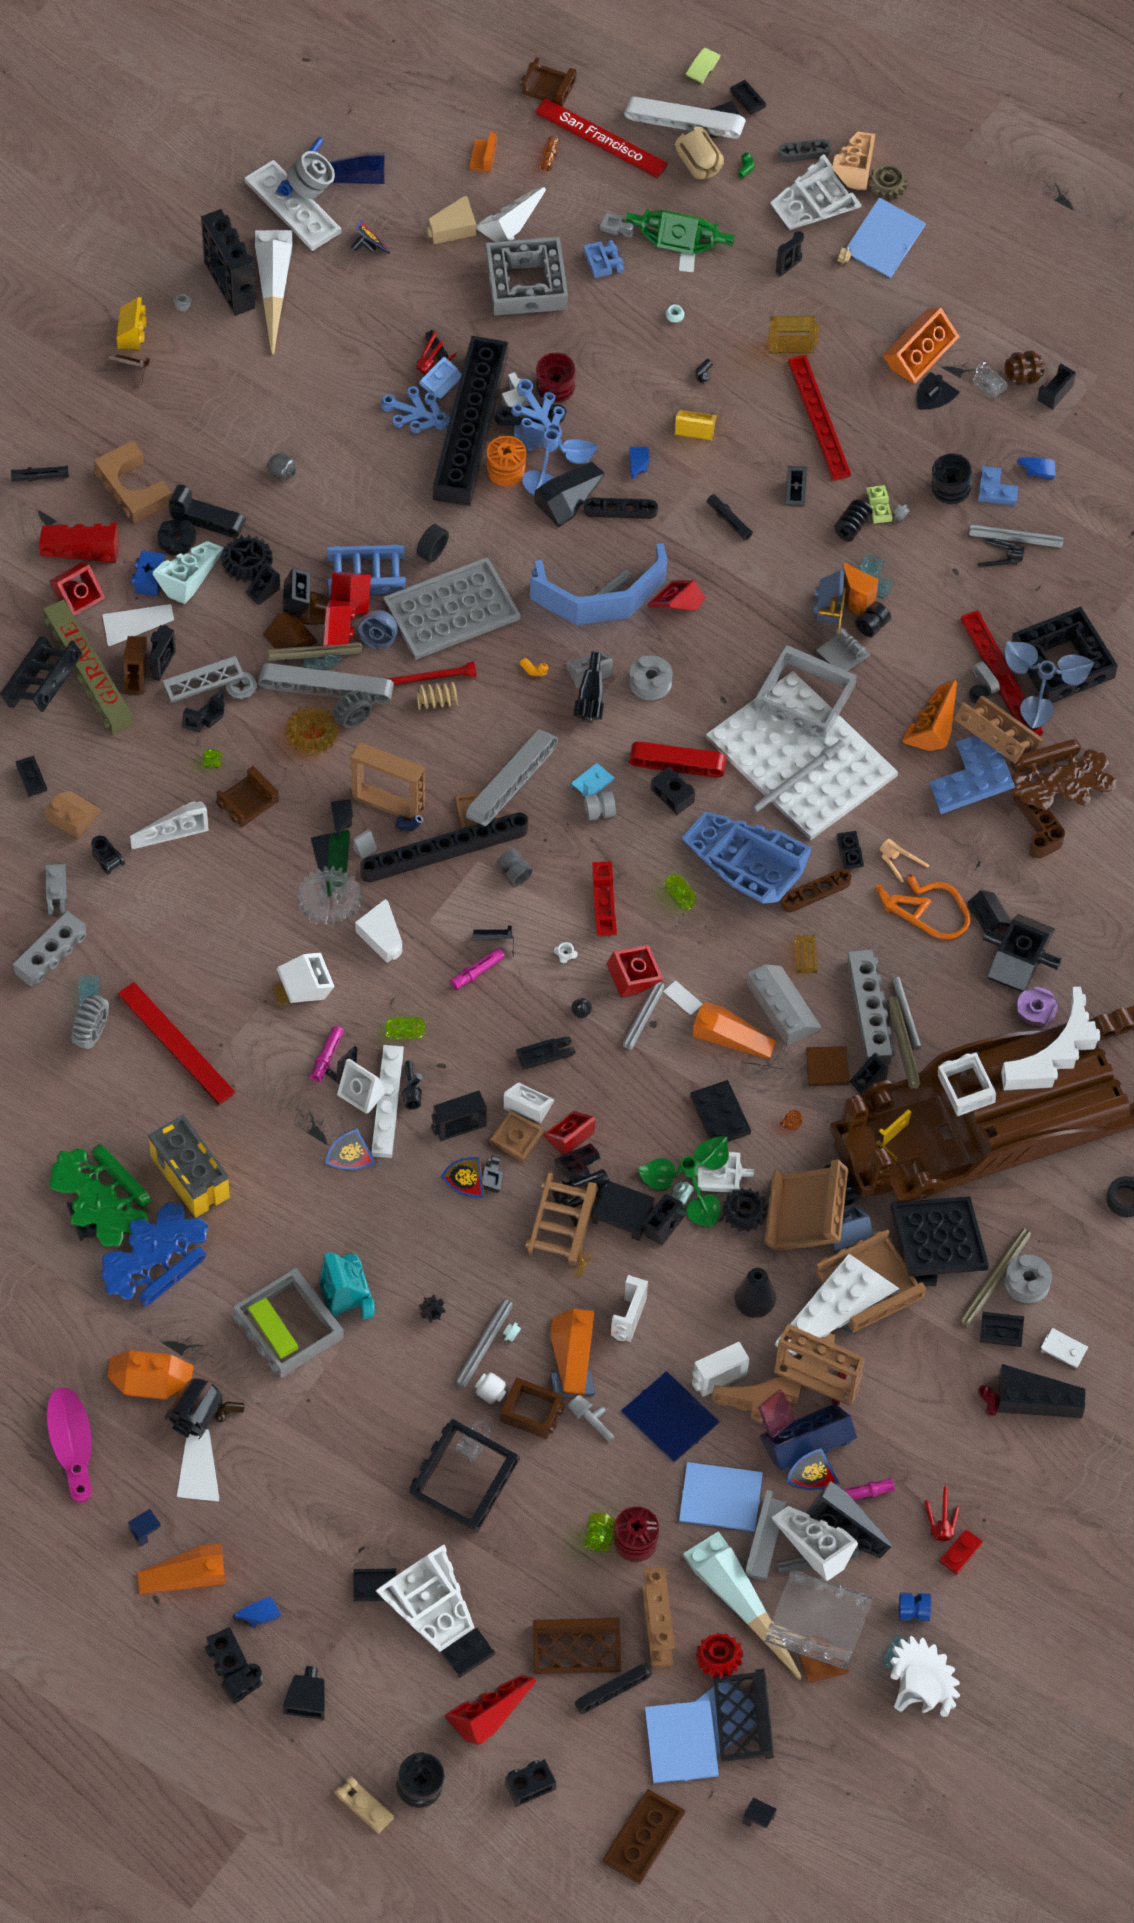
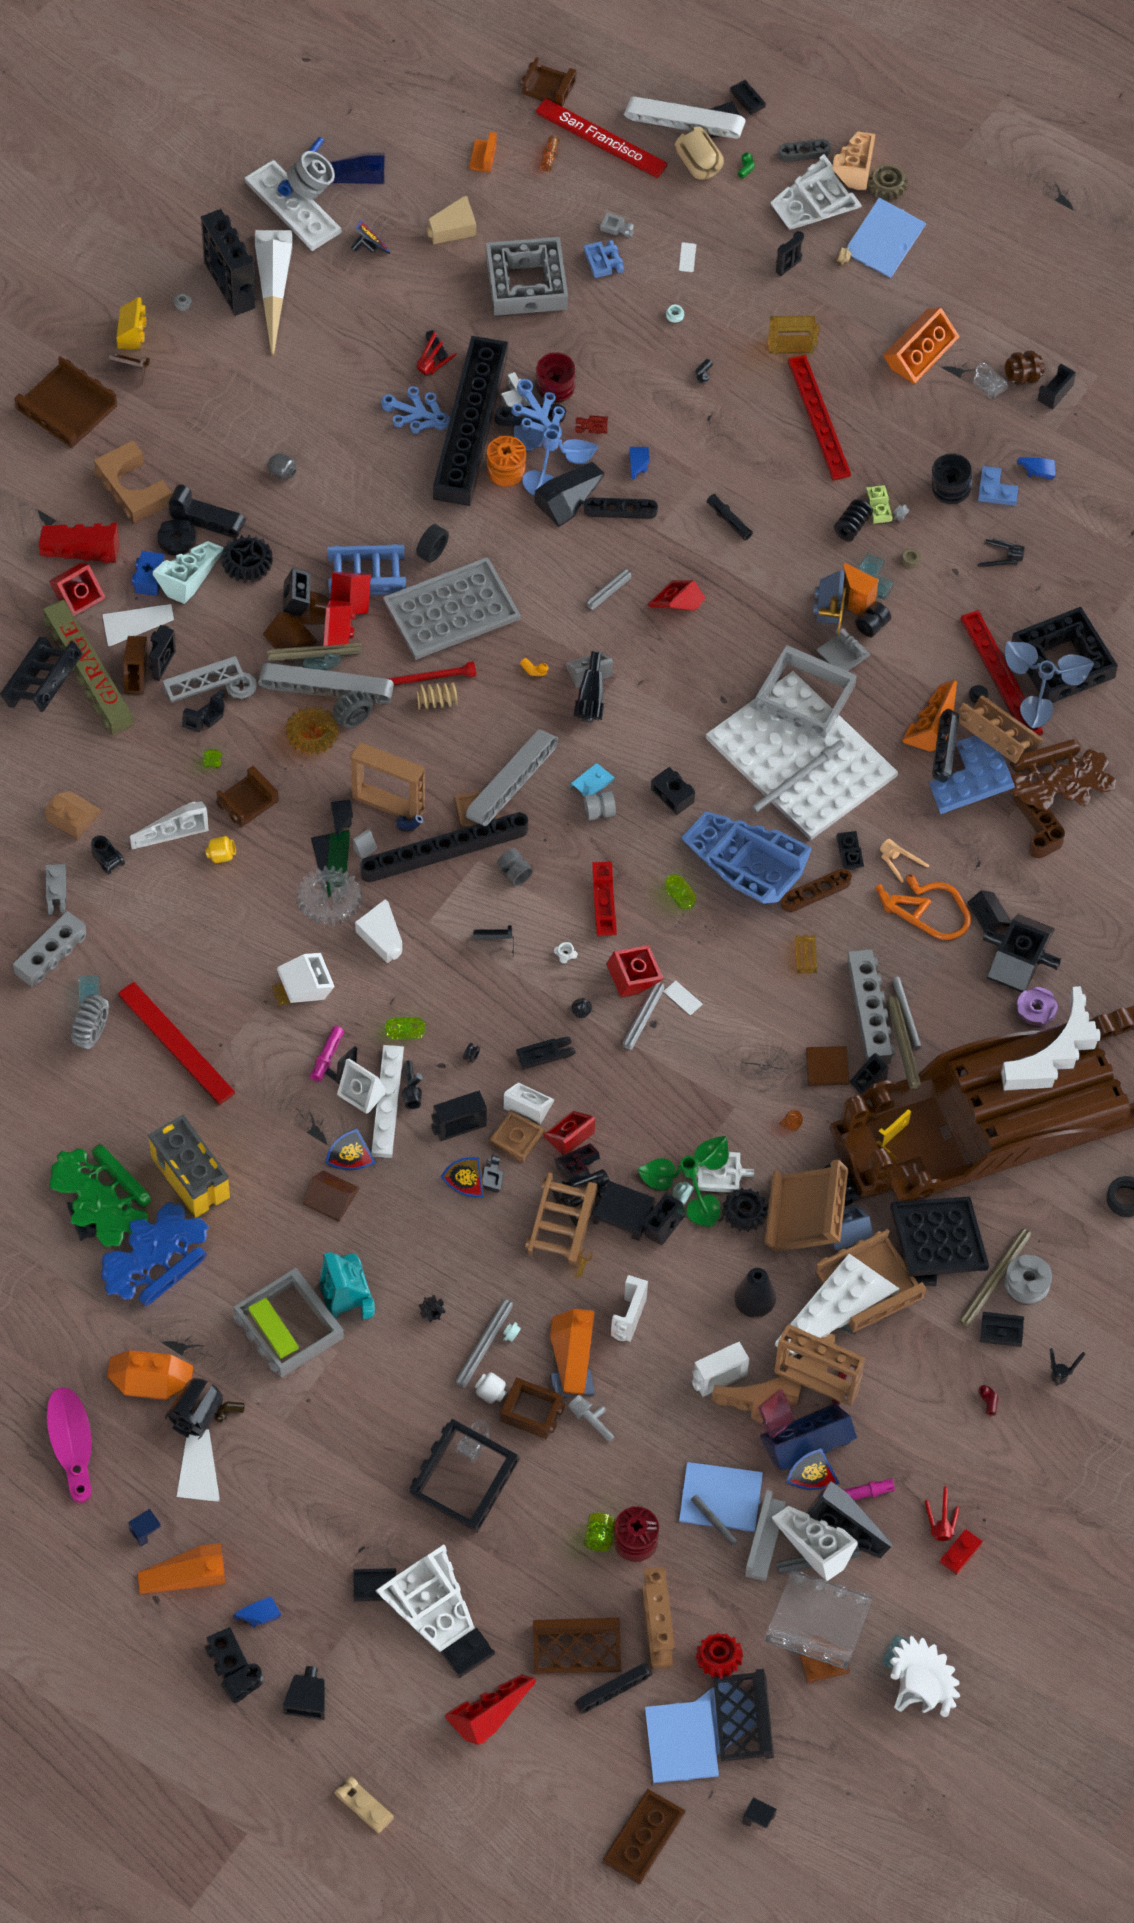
black pin [11,465,69,482] -> none
black plate [15,756,47,797] -> none
black slope [245,562,280,605] -> none
sand blue cylinder [358,610,398,649] -> none
black wheel [396,1752,445,1808] -> none
light blue plate [419,357,462,401] -> none
dark pink pin [450,948,505,990] -> none
white wedge [476,187,546,242] -> none
black brick [505,1759,556,1807] -> none
medium blue panel [530,543,667,625] -> none
clear blue piece [621,1371,720,1463] -> none
green plate [625,209,735,254] -> none
light grey wheel [629,656,673,701] -> none
red beam [629,741,727,778] -> none
yellow slope [675,410,717,440] -> none
light aqua plate [683,1531,801,1679] -> none
yellowish green slope [686,47,720,84] -> none
black plate [690,1080,751,1142] -> none
orange wedge [693,1002,776,1059] -> none
light grey slope [746,964,822,1046] -> none
black slope [786,466,807,505] -> none
blue wheel [899,1592,931,1622] -> none
black shield [916,372,960,410] -> none
white window [938,1053,996,1116] -> none
light grey axle [969,524,1064,548] -> none
light grey beam [972,661,1000,695] -> none
black wedge [998,1364,1085,1418] -> none
white piece [1040,1328,1088,1369] -> none
none -> reddish brown panel [14,356,117,448]
none -> yellow head [205,836,236,864]
none -> reddish brown slope [303,1170,359,1222]
none -> black bush [463,1043,481,1063]
none -> clear red plate [575,415,608,434]
none -> flat silver bar [691,1495,738,1547]
none -> dark tan tile [901,549,921,568]
none -> black beam [932,709,959,783]
none -> black plant [1049,1348,1085,1386]

